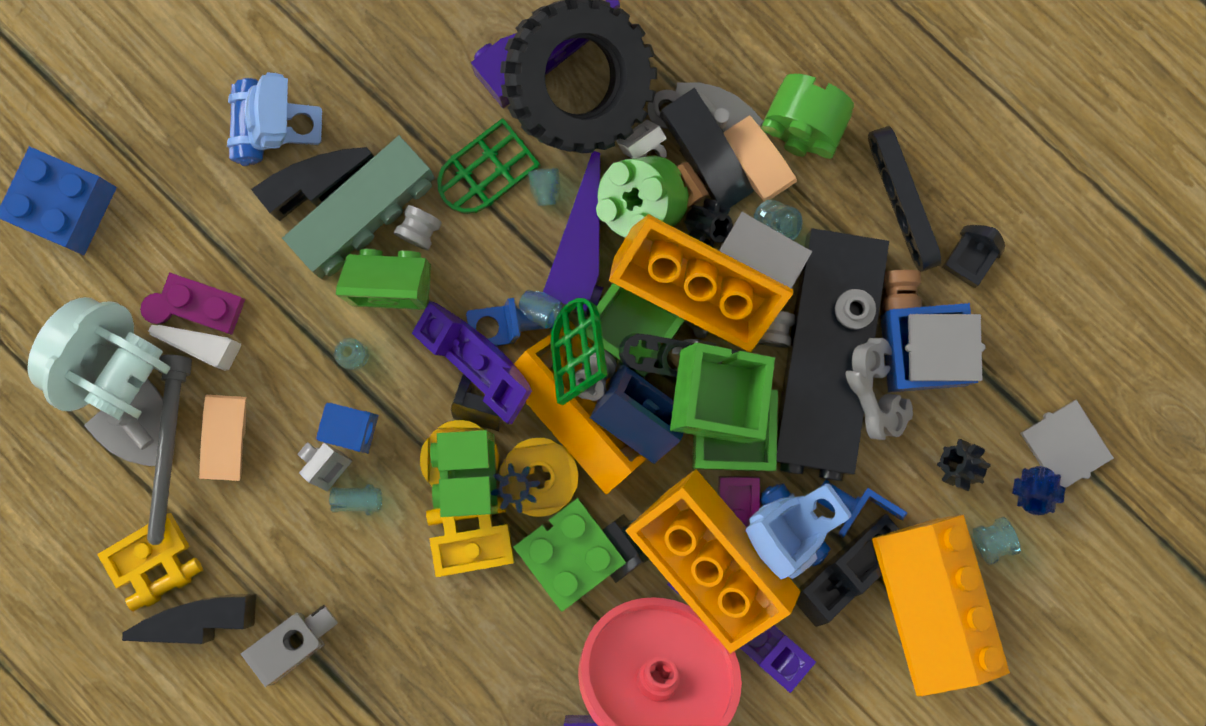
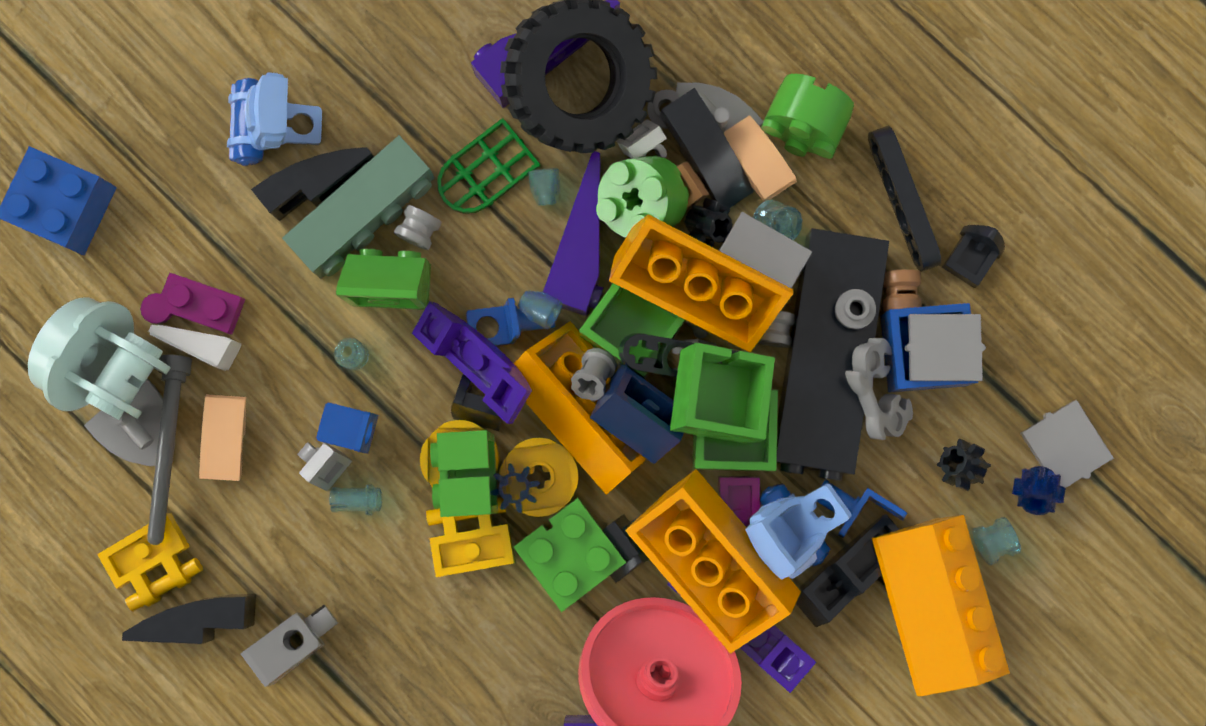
green window [551,298,607,405] -> none

